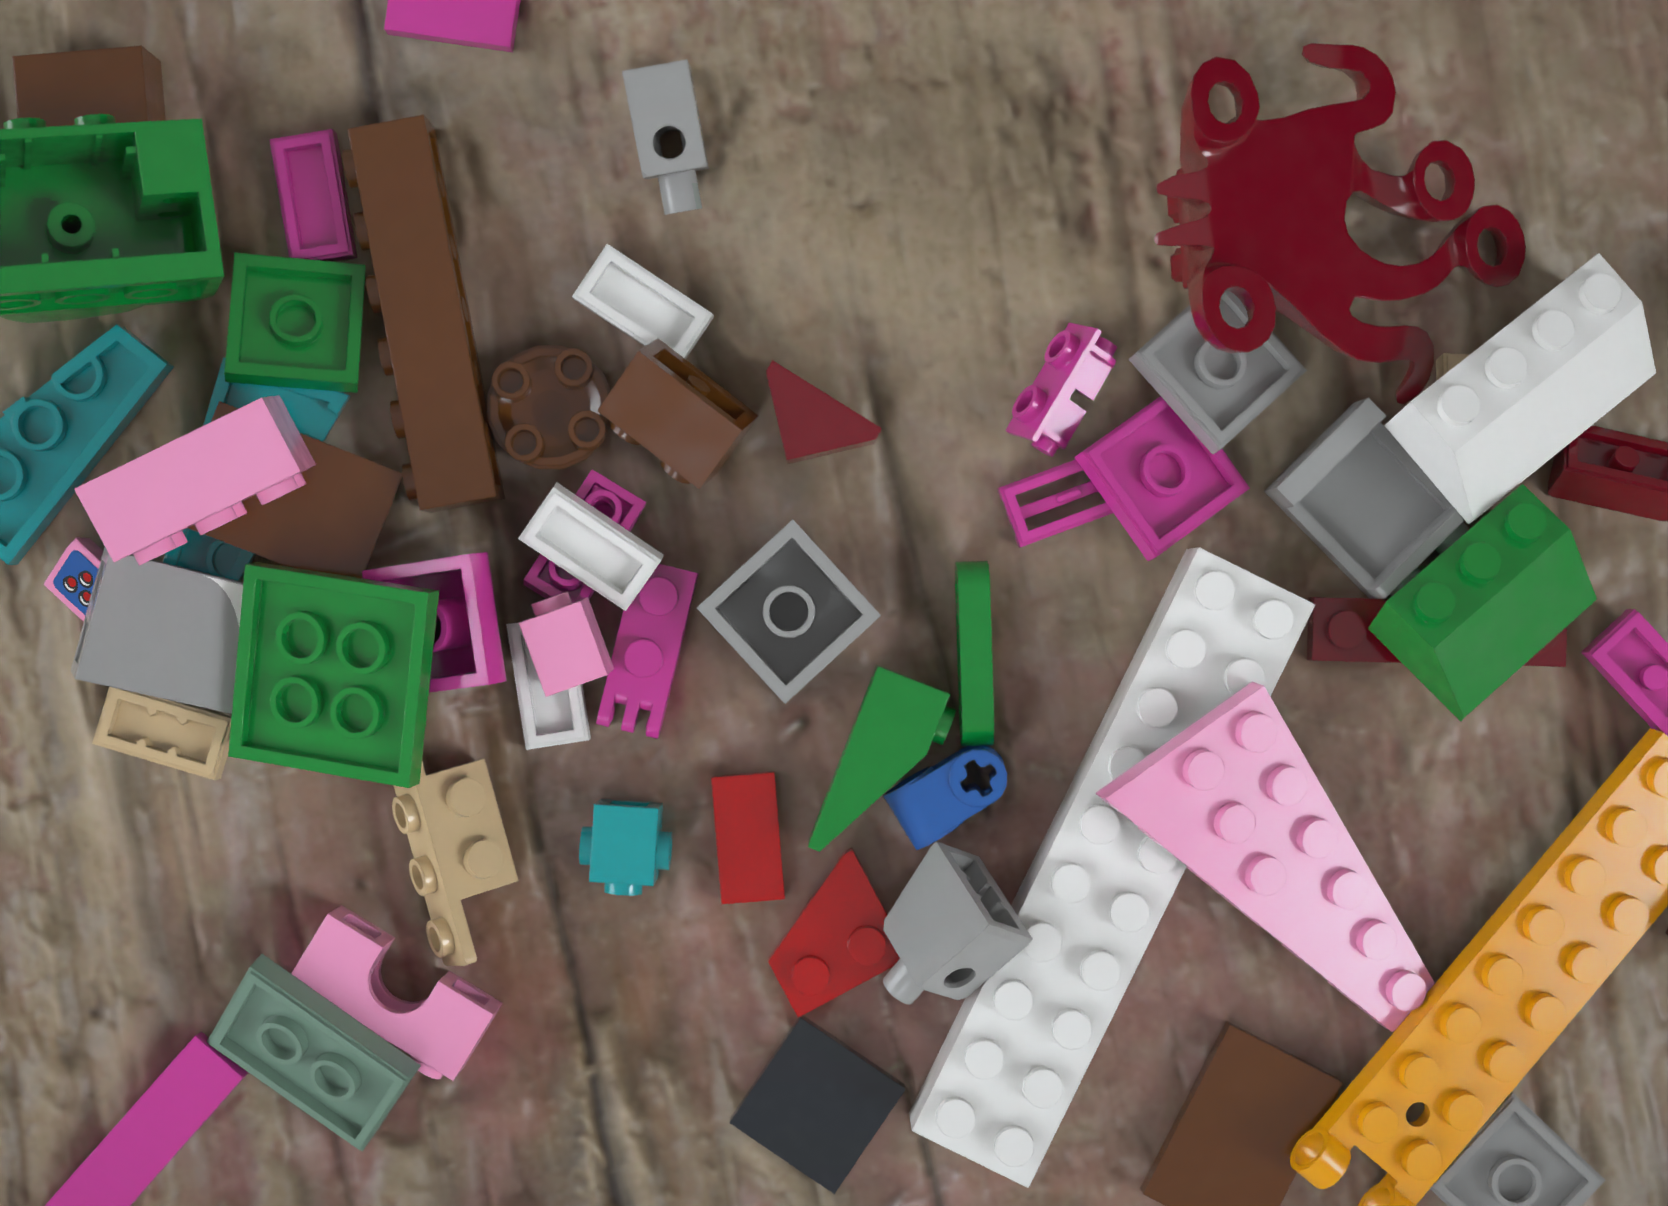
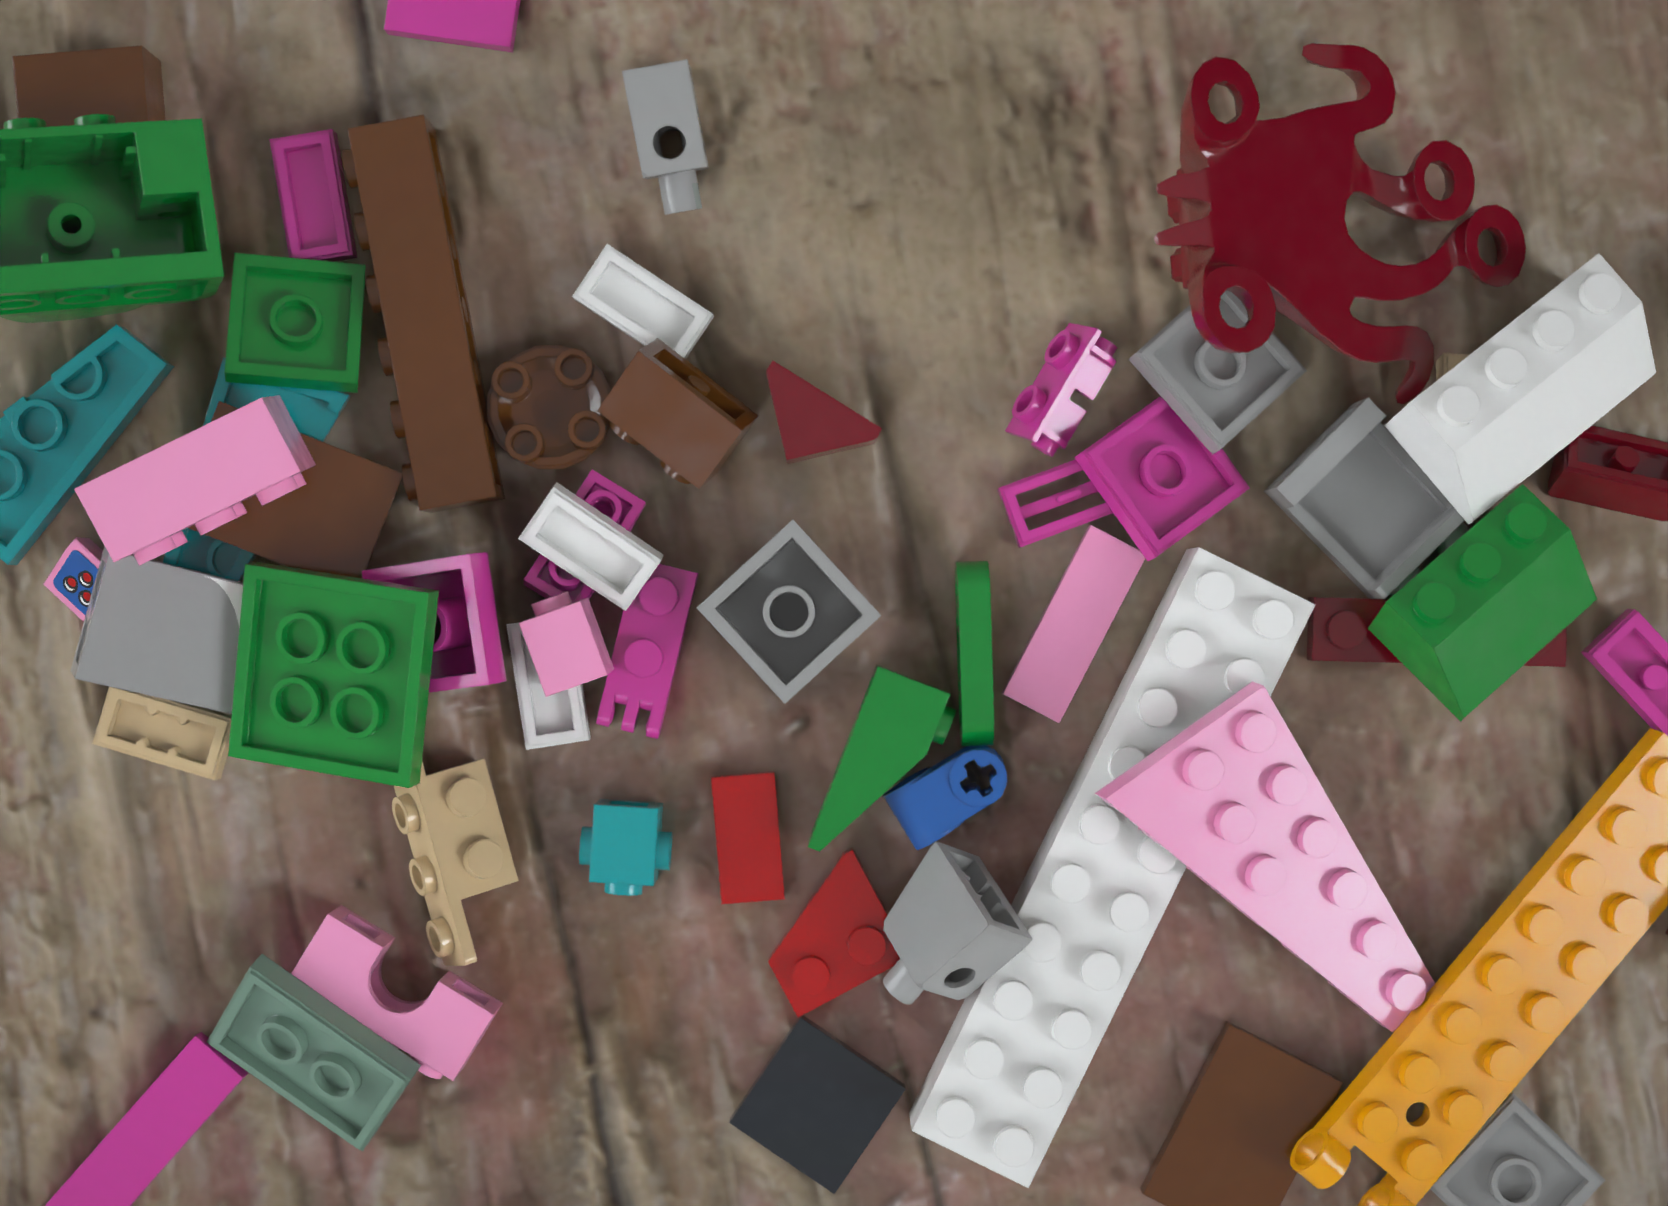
none -> bright pink tile [1002,525,1145,723]

